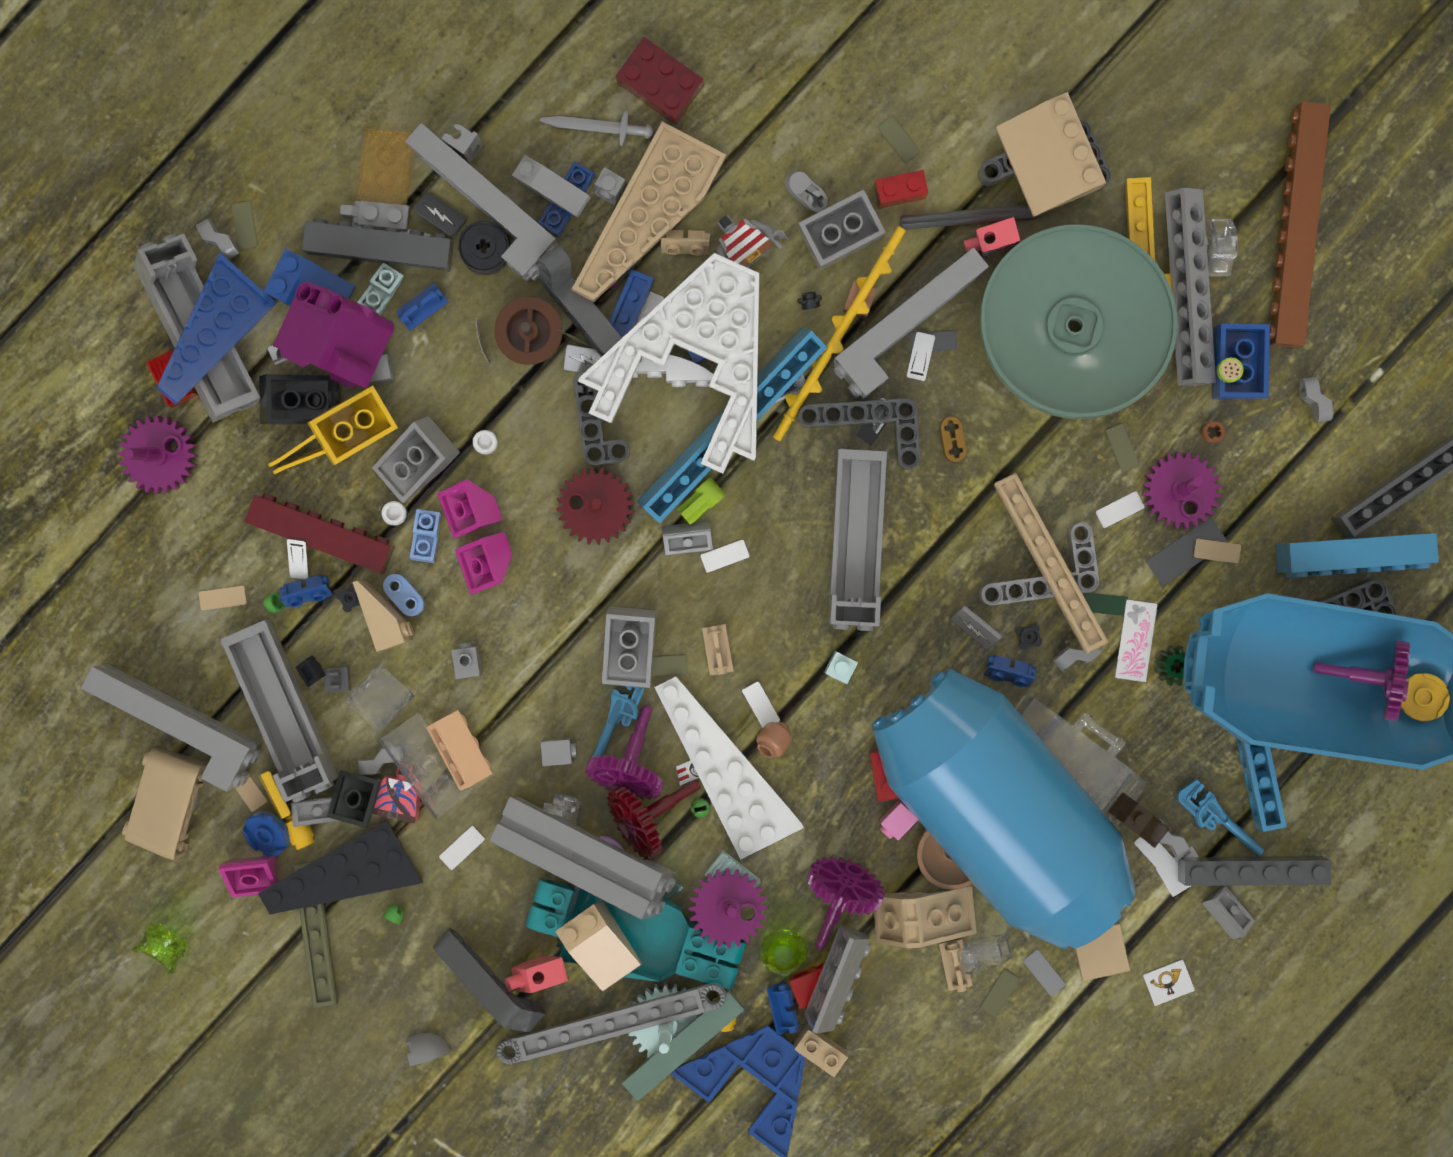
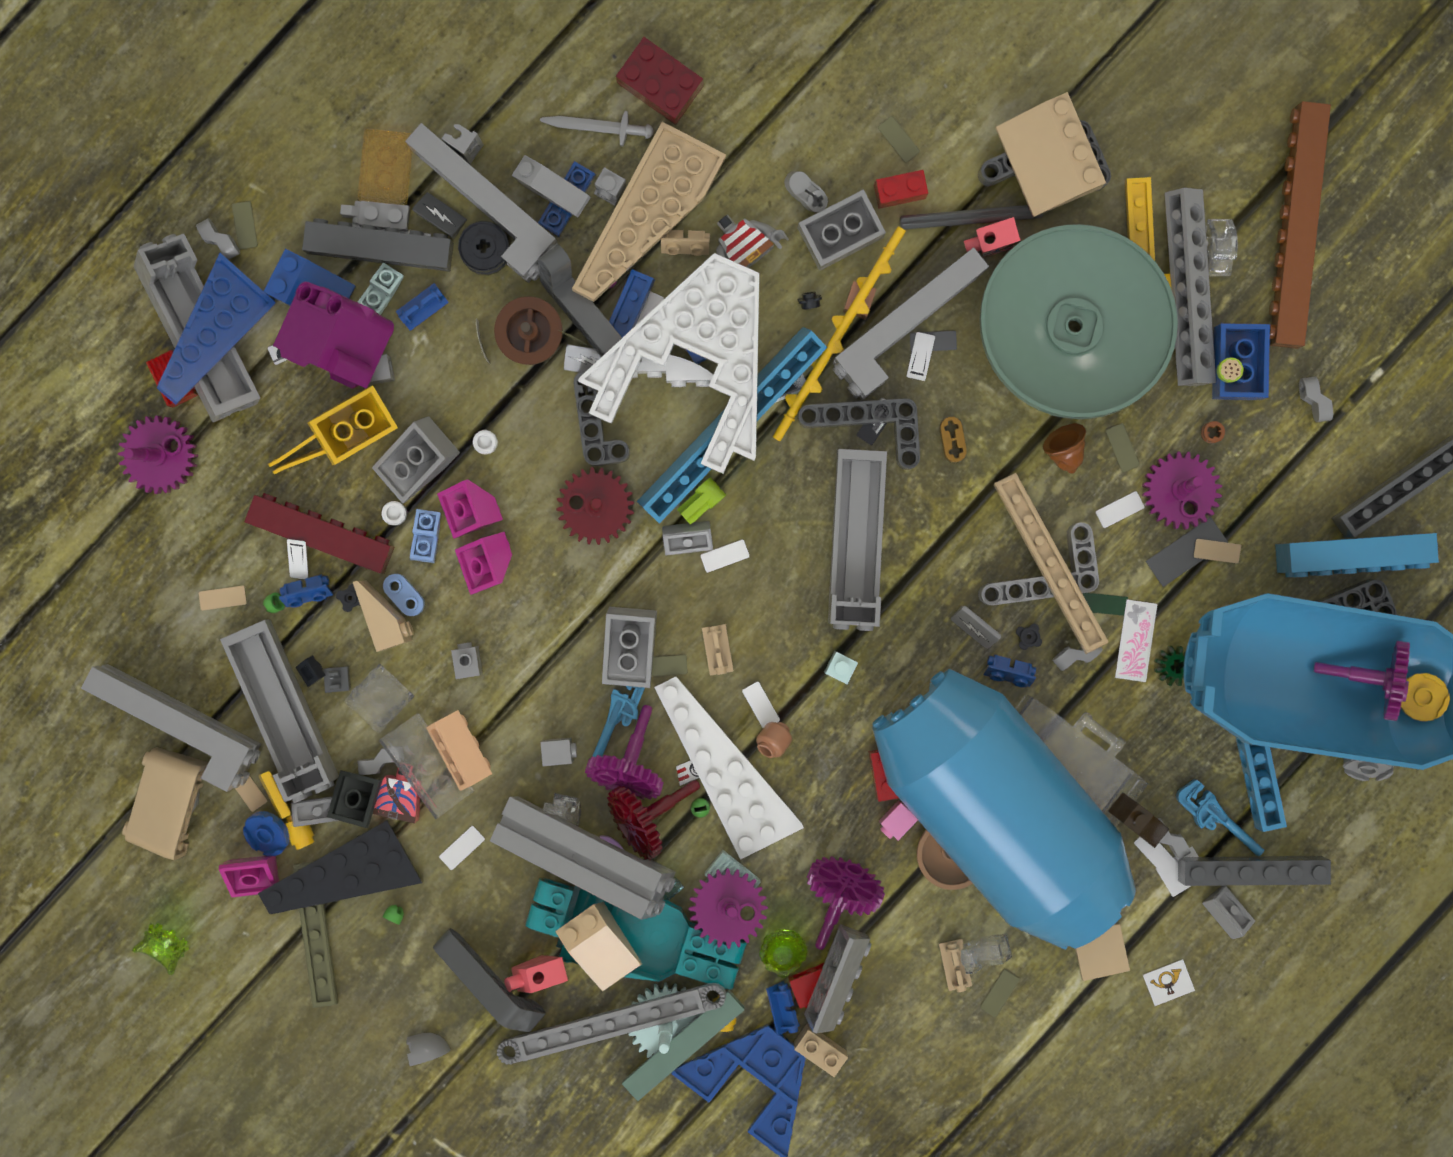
black slope [259,374,339,425] -> none
tan bracket [874,886,977,948] -> none
light grey sticker [1023,950,1065,996] -> none
none -> dark orange piece [1043,423,1086,474]
none -> light grey tile [1343,758,1394,781]

